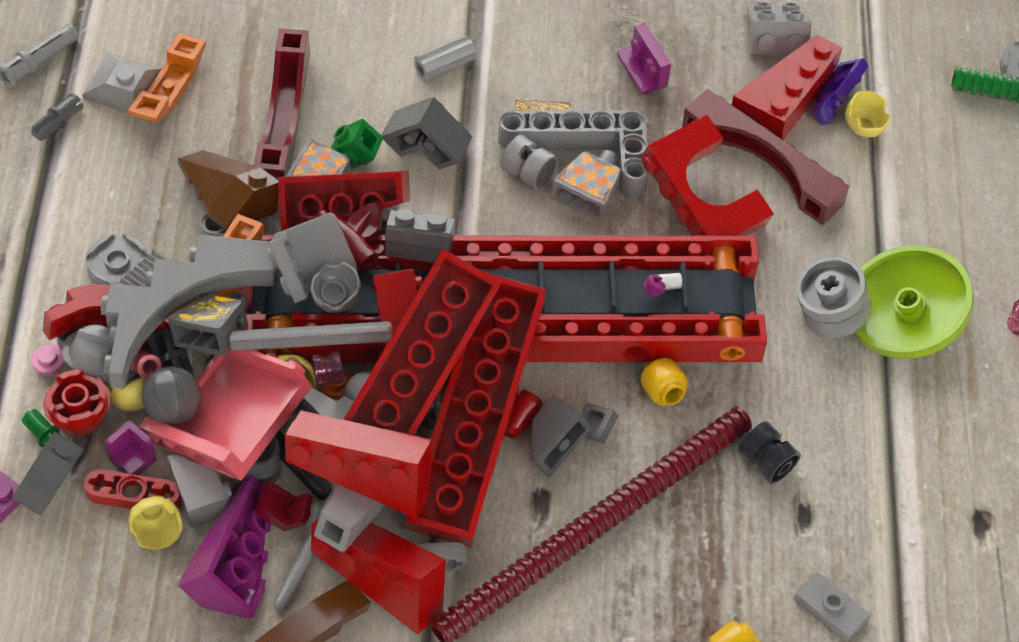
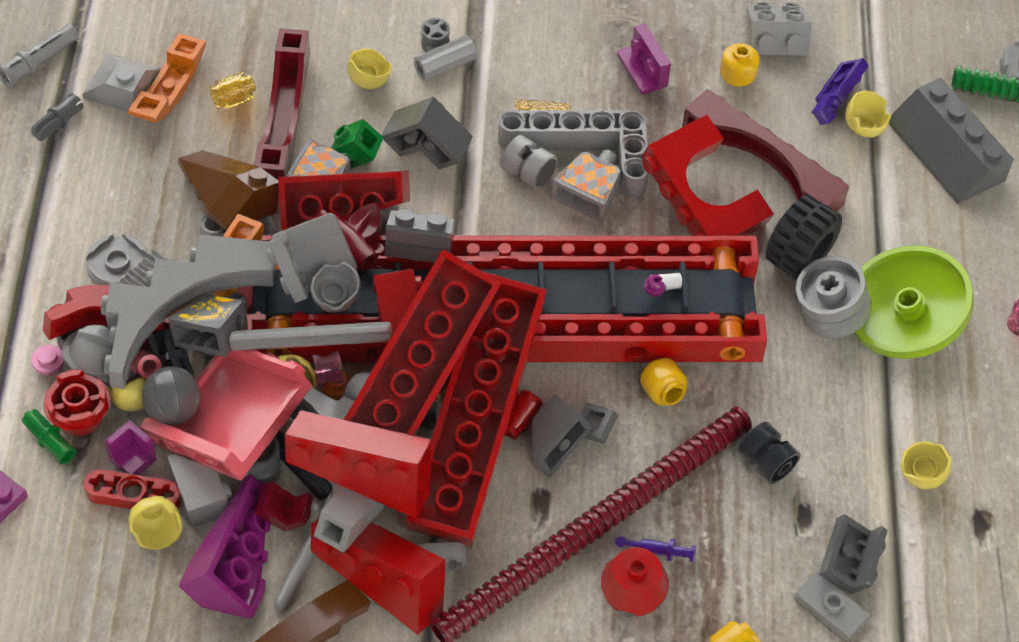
dark grey brick [12,432,84,516] -> none
wedge [731,35,842,140] -> none
none -> clear yellow brick [209,71,256,109]
none -> light yellow hair [347,48,392,90]
none -> dark grey wheel [421,18,450,52]
none -> red cone [601,547,669,616]
none -> dark purple piece [615,536,696,563]
none -> yellow head [720,43,760,87]
none -> black tyre [765,194,842,280]
none -> dark grey bracket [819,514,888,594]
none -> dark grey slope [889,78,1014,204]
none -> light yellow hair [900,441,952,490]

